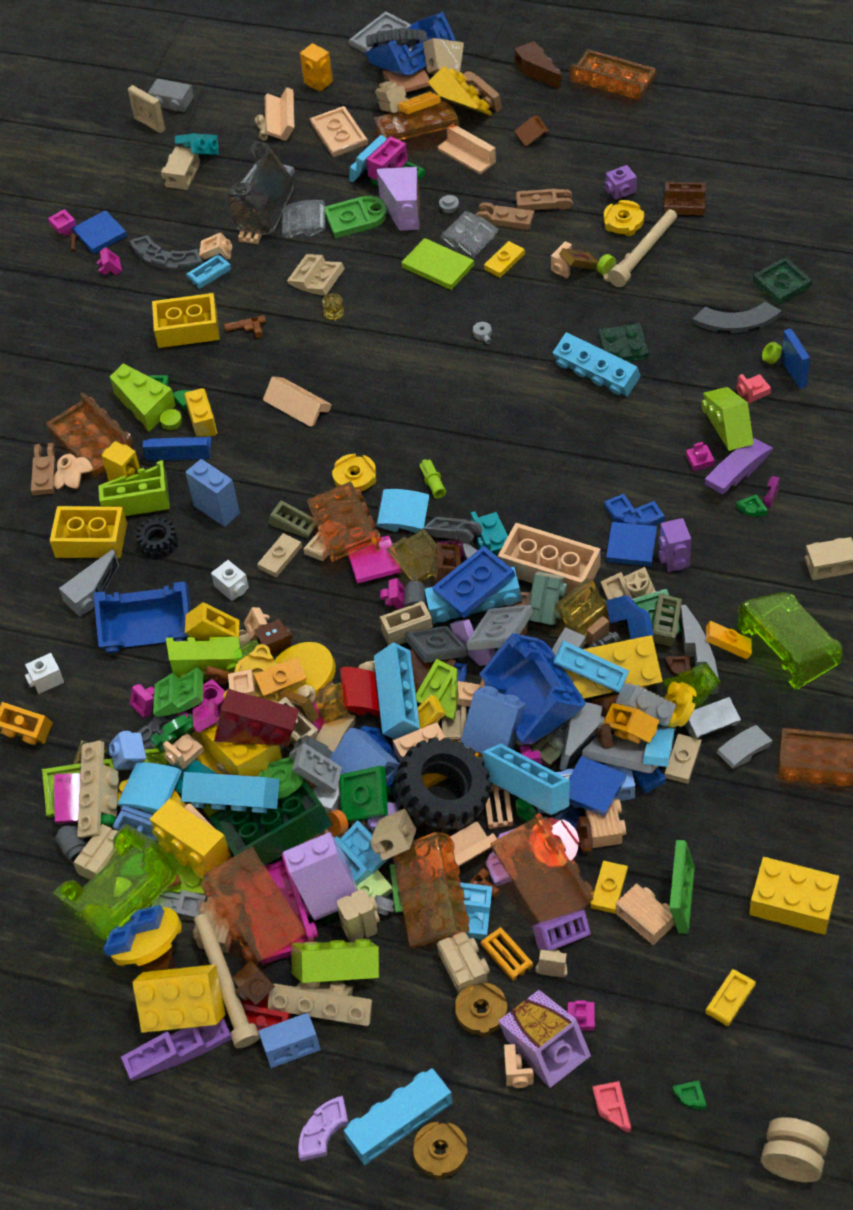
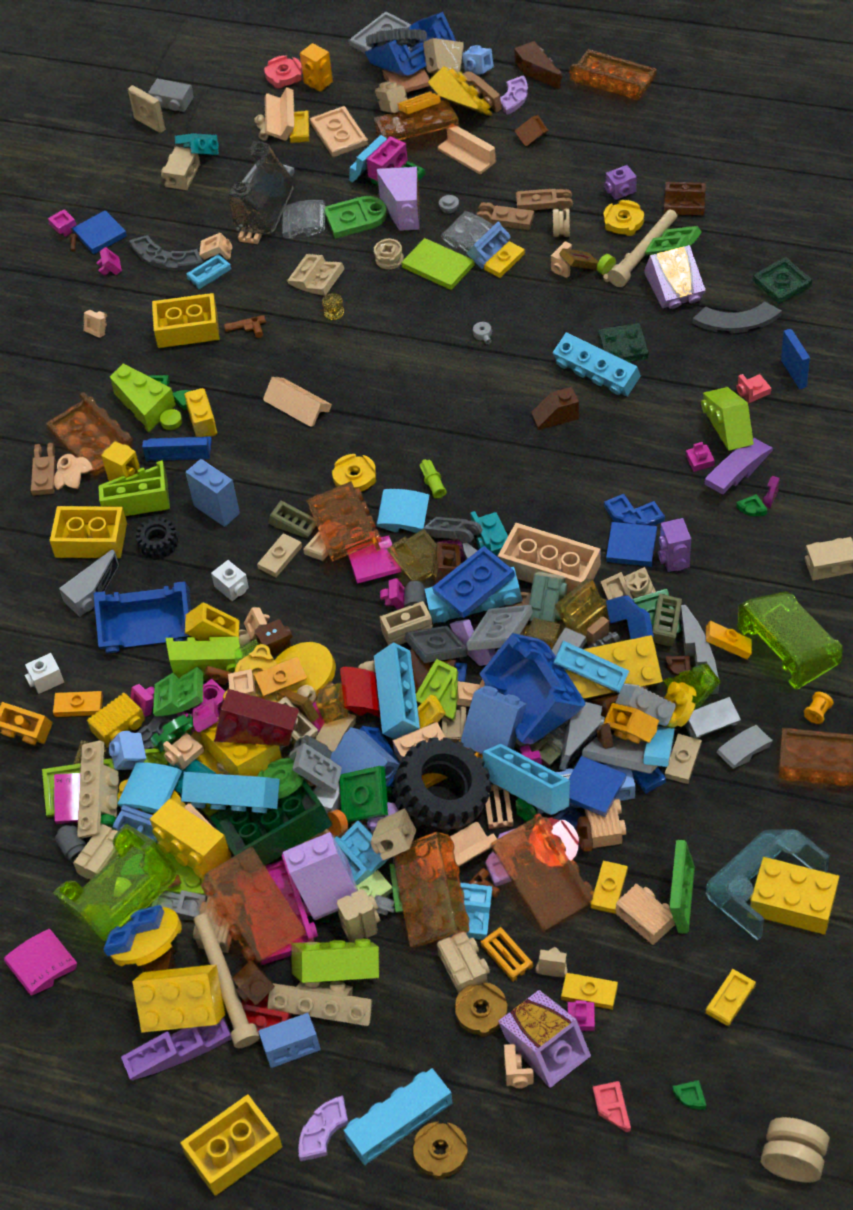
medium lavender slope [532,910,591,951] -> none
lime tile [762,342,782,364] -> none
none -> dark pink slope [4,928,77,996]
none -> light orange plate [53,691,103,717]
none -> light nougat tile [84,310,107,338]
none -> yellow brick [87,693,145,748]
none -> yellow brick [180,1094,282,1196]
none -> coral plate [264,56,302,89]
none -> yellow tile [290,111,310,143]
none -> tan wheel [374,239,403,269]
none -> light blue brick [462,45,494,75]
none -> medium blue hinge [466,221,511,269]
none -> lavender tile [500,75,528,115]
none -> clear yellow brick [524,617,561,650]
none -> reddish brown slope [531,387,579,430]
none -> tan wheel [553,209,570,237]
none -> yellow plate [561,973,618,1010]
none -> slope [644,245,705,309]
none -> bright green slope [645,226,701,255]
none -> clear light blue windscreen [706,829,830,940]
none -> light orange bush [804,692,834,724]

